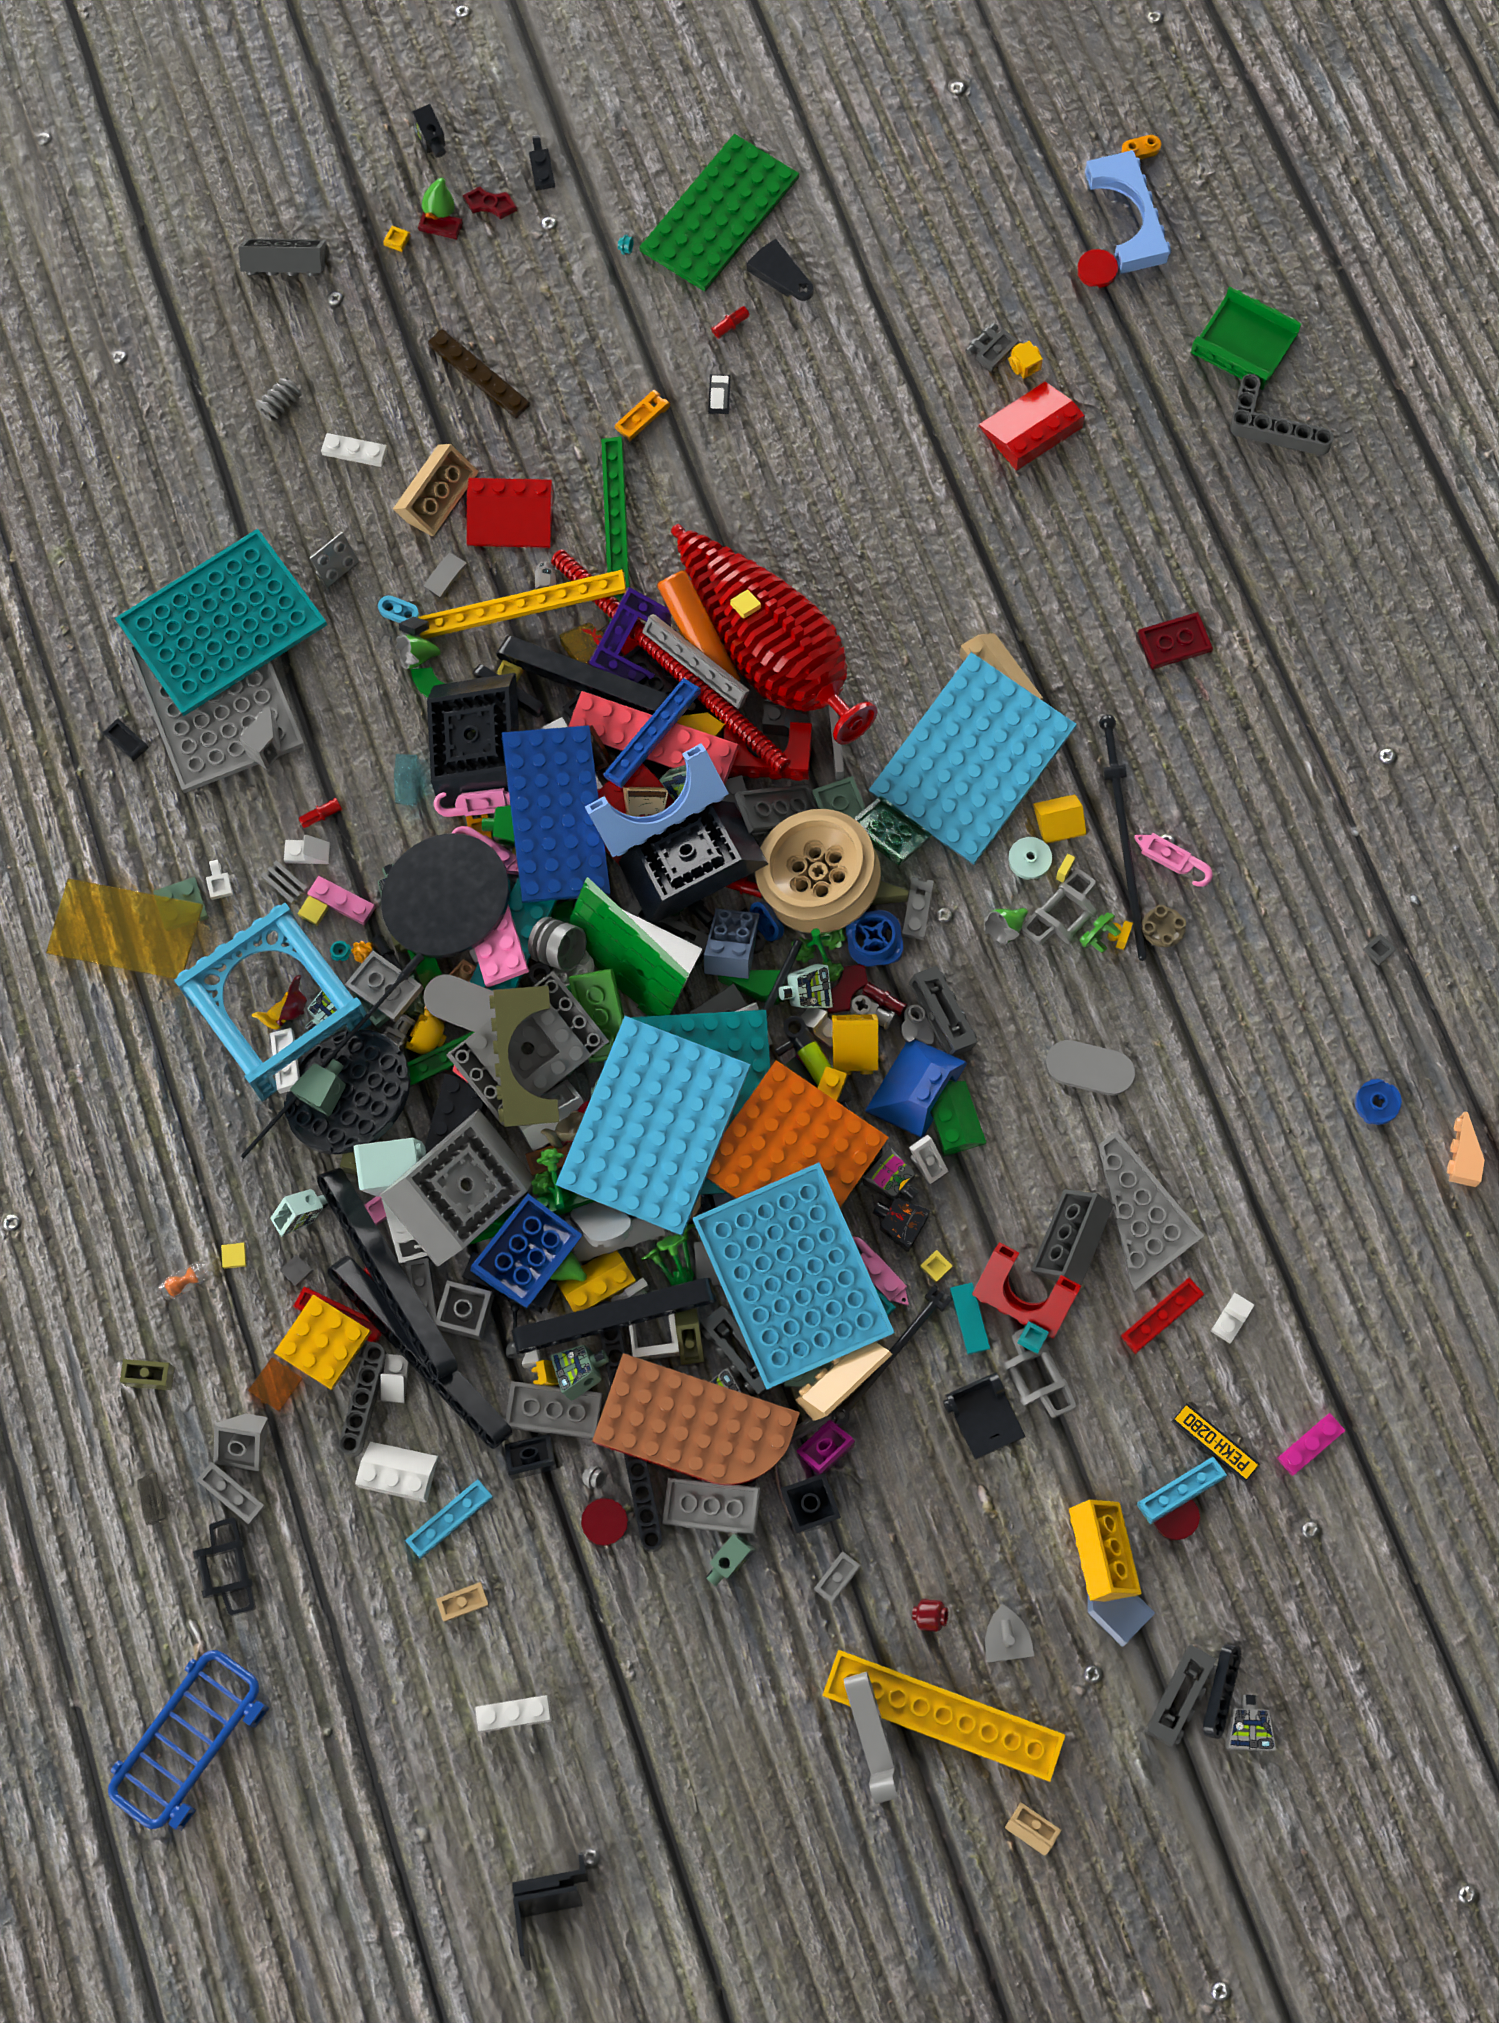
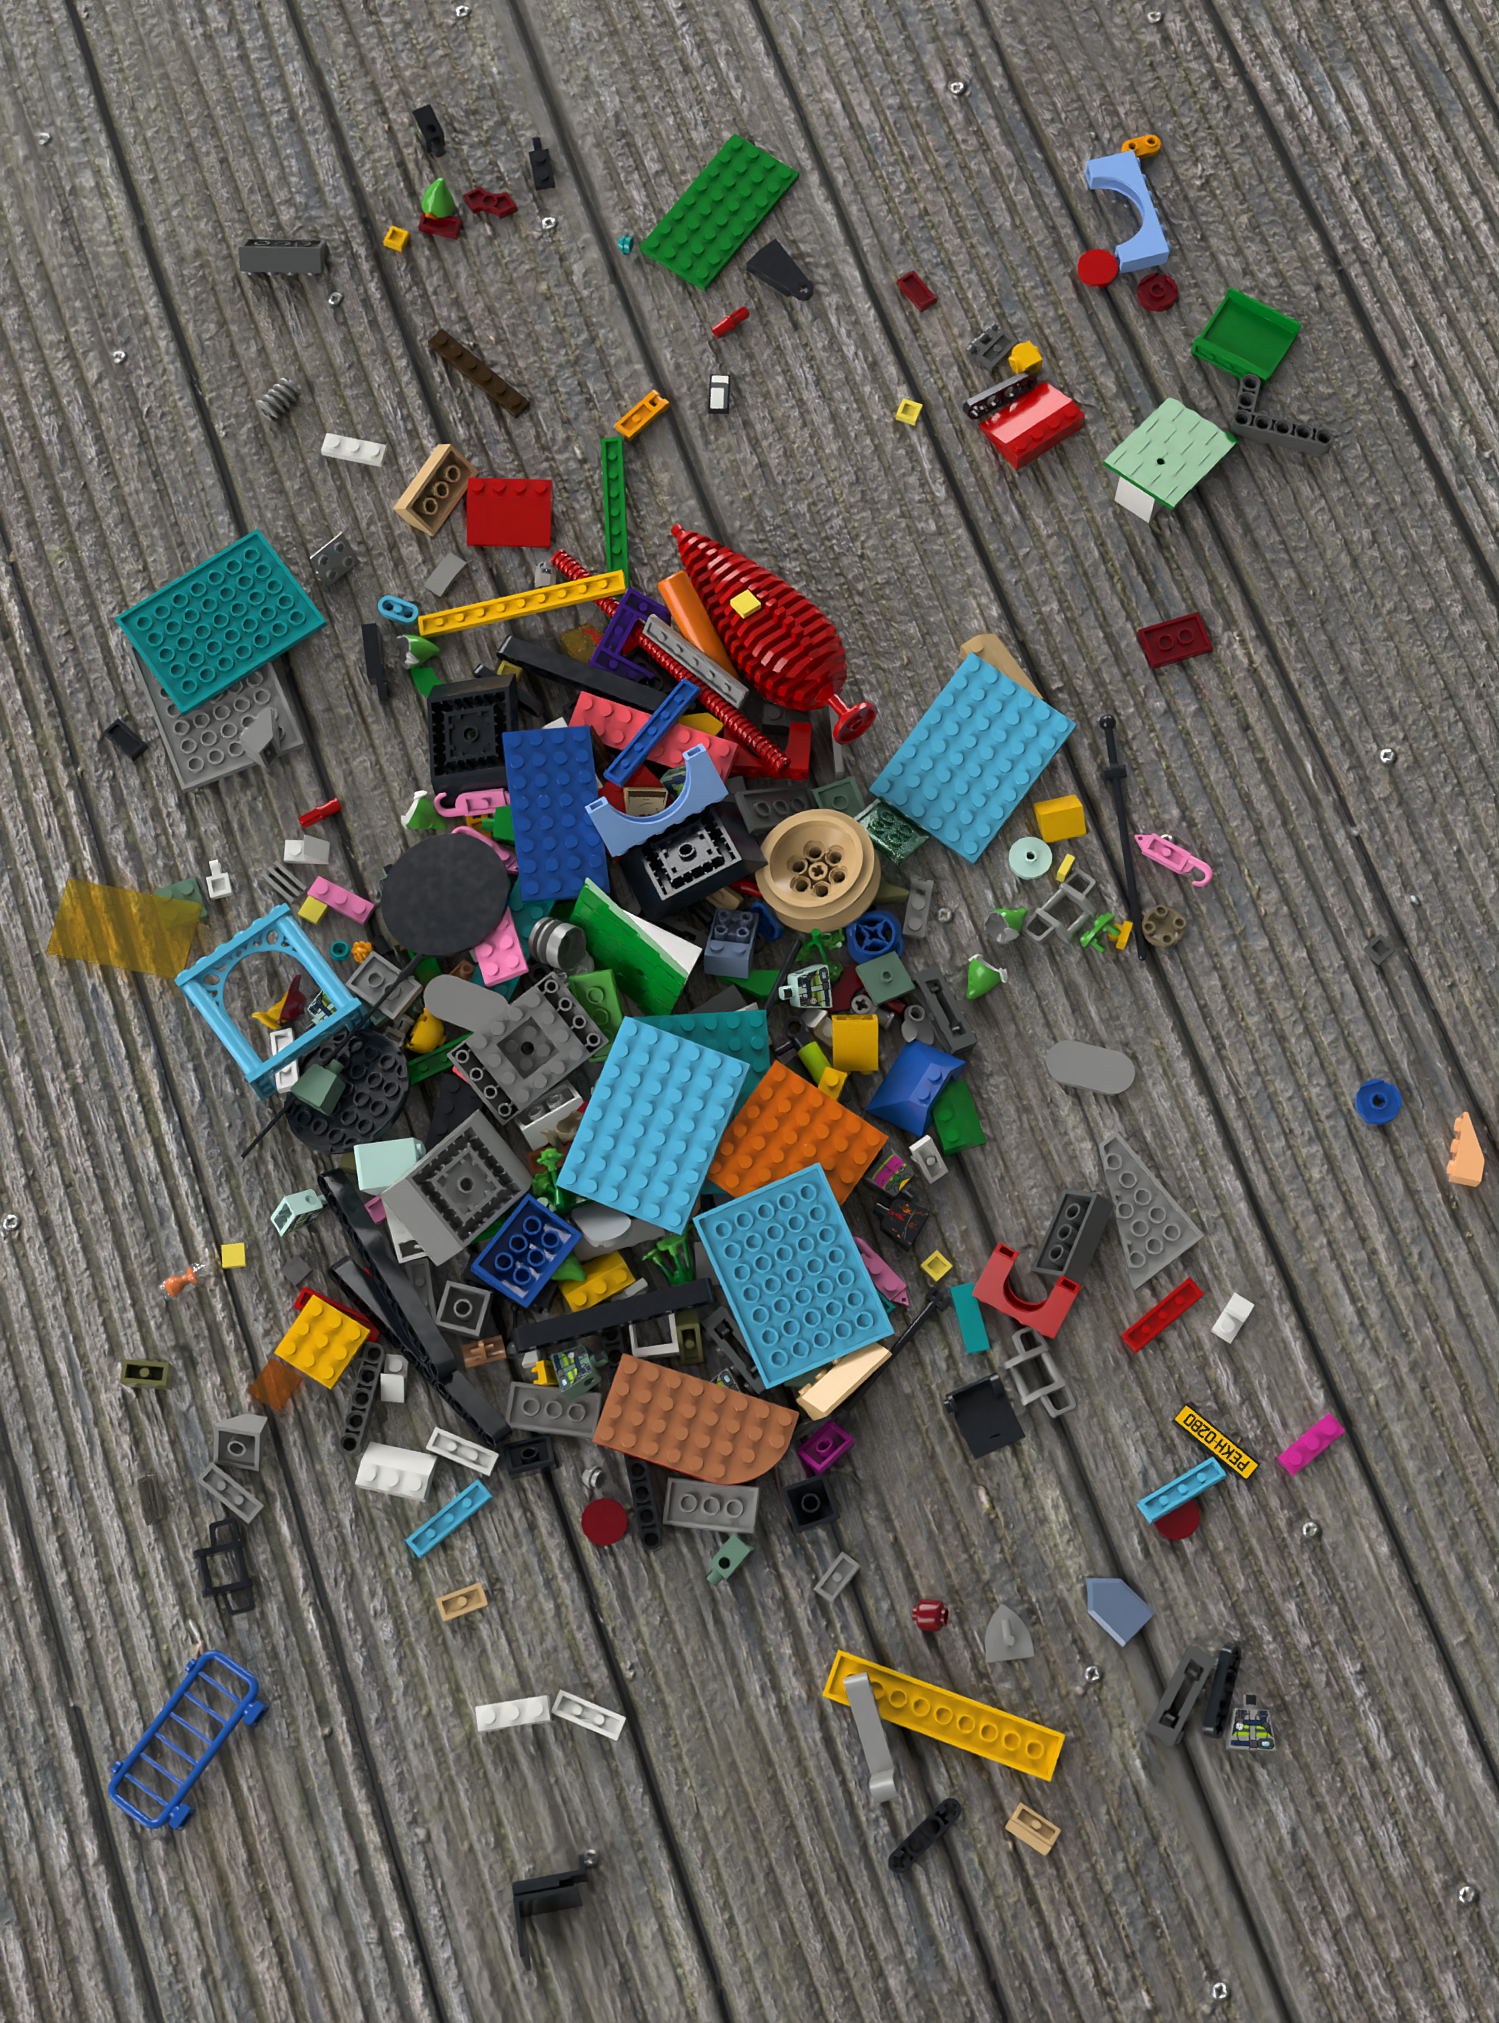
clear light blue slope [394,754,421,805] -> none
black tile [399,616,430,636] -> none
olive arch [489,986,559,1127] -> none
teal plate [1017,1321,1049,1354] -> none
yellow slope [1069,1500,1142,1602] -> none
none -> black piece [361,623,389,702]
none -> bright green hat [401,790,447,830]
none -> white plate [426,1427,500,1476]
none -> medium nougat hips [461,1335,507,1369]
none -> white plate [551,1690,627,1741]
none -> tan plate [705,886,744,911]
none -> sand green plate [855,951,915,1007]
none -> black beam [888,1798,961,1874]
none -> dark red tile [896,270,937,313]
none -> light yellow tile [896,398,923,426]
none -> black beam [963,371,1037,420]
none -> bright green hat [966,954,1008,1000]
none -> piece [1103,397,1238,523]
none -> dark red tile [1137,273,1178,312]

